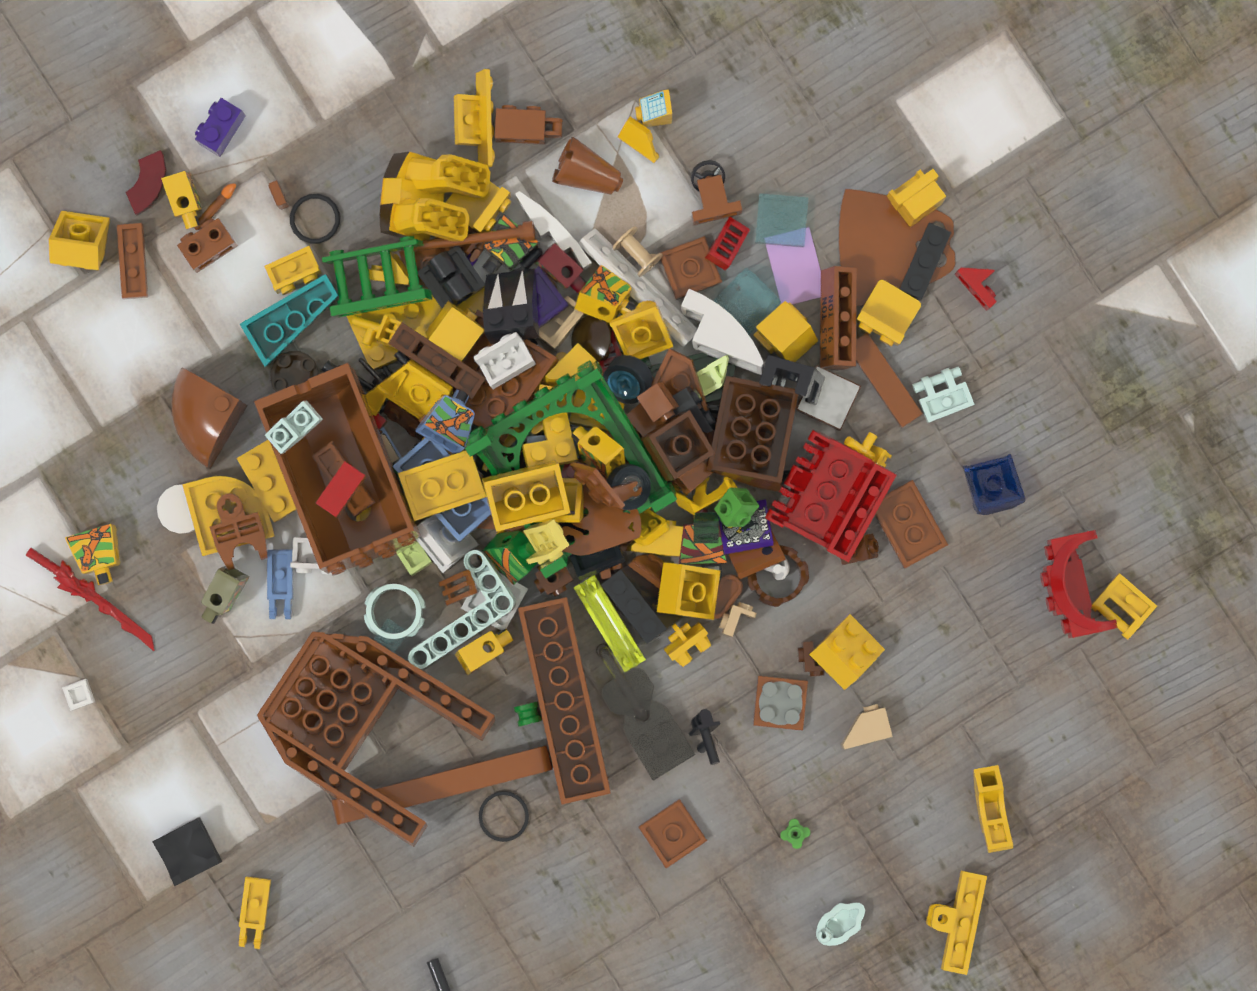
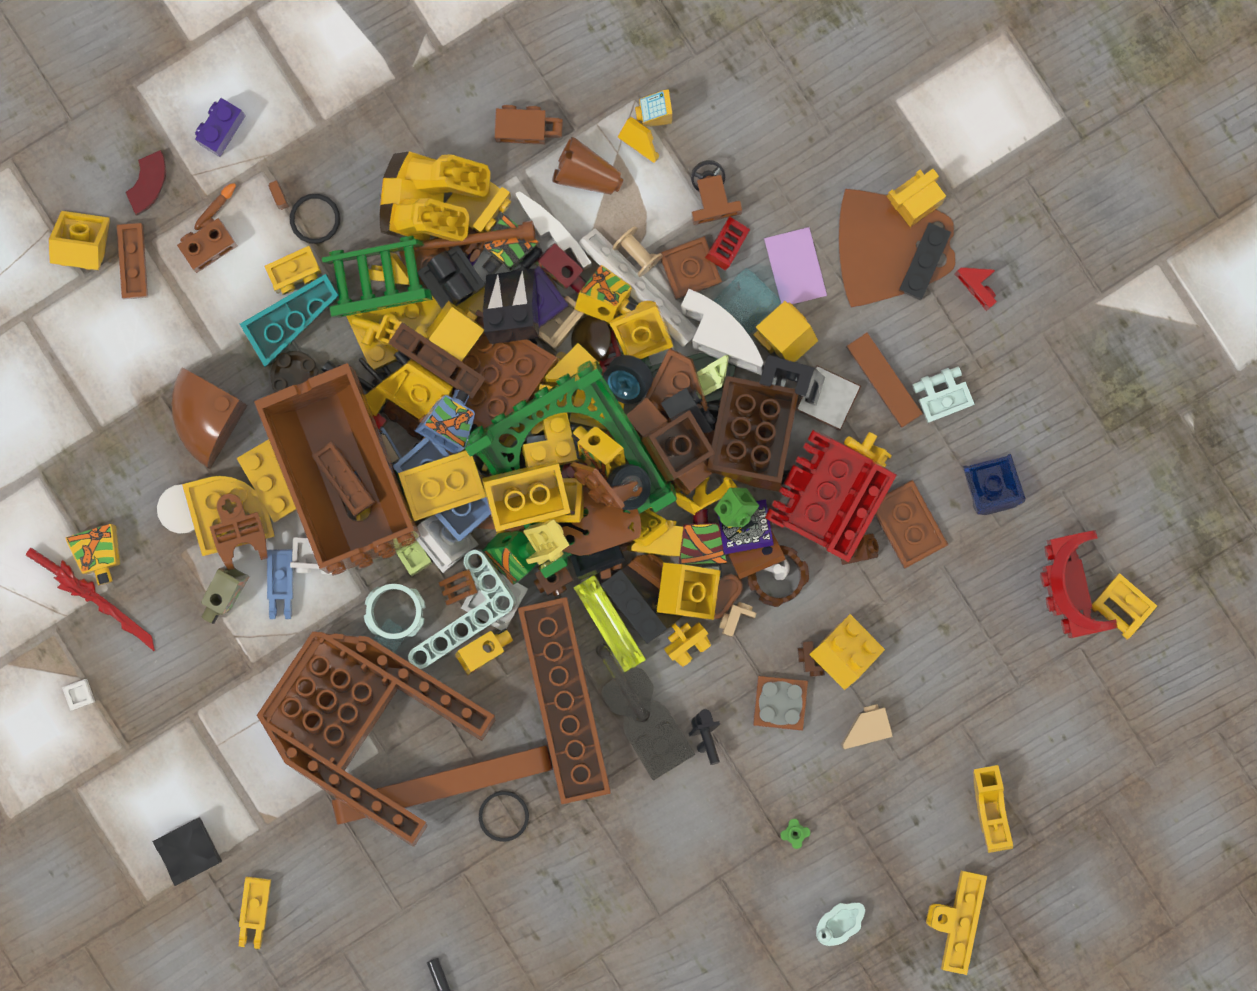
yellow torso [161,171,202,230] -> none
light aqua slope [265,400,323,454] -> none
red tile [316,461,367,518] -> none
yellow bracket [454,69,495,168] -> none
white bracket [474,332,536,389] -> none
green wheel [514,701,542,727] -> none
dark orange brick [637,382,679,423] -> none
dark orange tile [638,799,707,868] -> none
clear green slope [693,513,719,543] -> none
clear light blue tile [755,193,808,247] -> none
dark orange brick [820,266,857,370] -> none
yellow bracket [856,280,921,347] -> none

